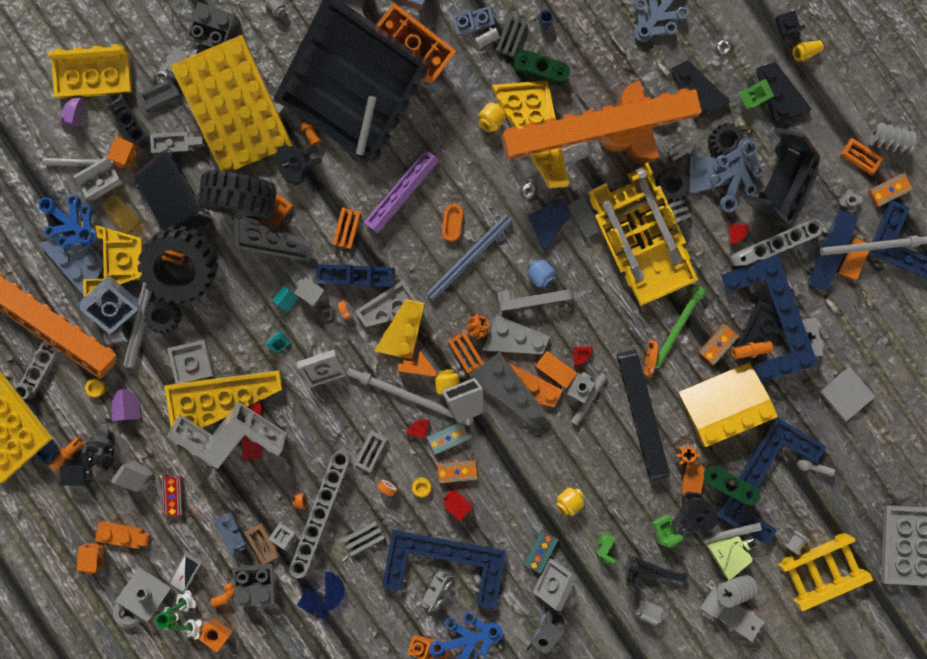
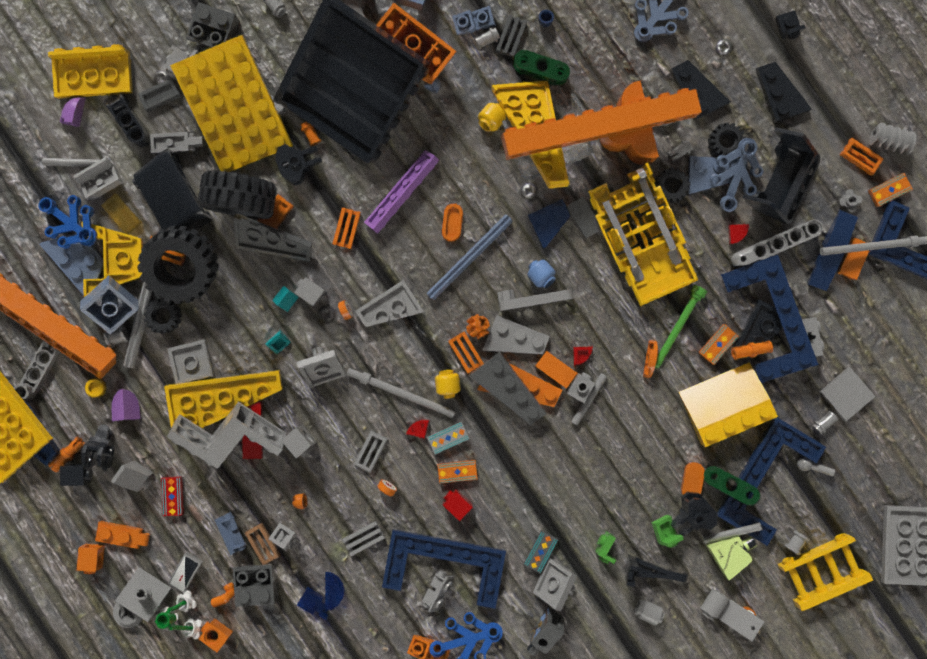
orange brick [107,137,140,169] -> none
light grey beam [290,450,351,578] -> none
dark blue slope [316,265,395,287] -> none
light grey bar [356,96,376,155] -> none
yellow wing [374,299,424,359] -> none
orange slope [398,351,437,376] -> none
yellow tile [412,477,431,498] -> none
light grey torso [441,378,483,425] -> none
yellow head [556,487,585,516] -> none
black beam [617,349,670,482] -> none
light grey tile [667,199,692,223] -> none
orange gear [675,443,700,468] -> none
light grey piece [717,575,758,608] -> none
bright green bracket [739,79,774,109] -> none
yellow cone [792,40,824,62] -> none
none -> light grey brick [281,425,317,458]
none -> light grey pin [812,411,838,435]

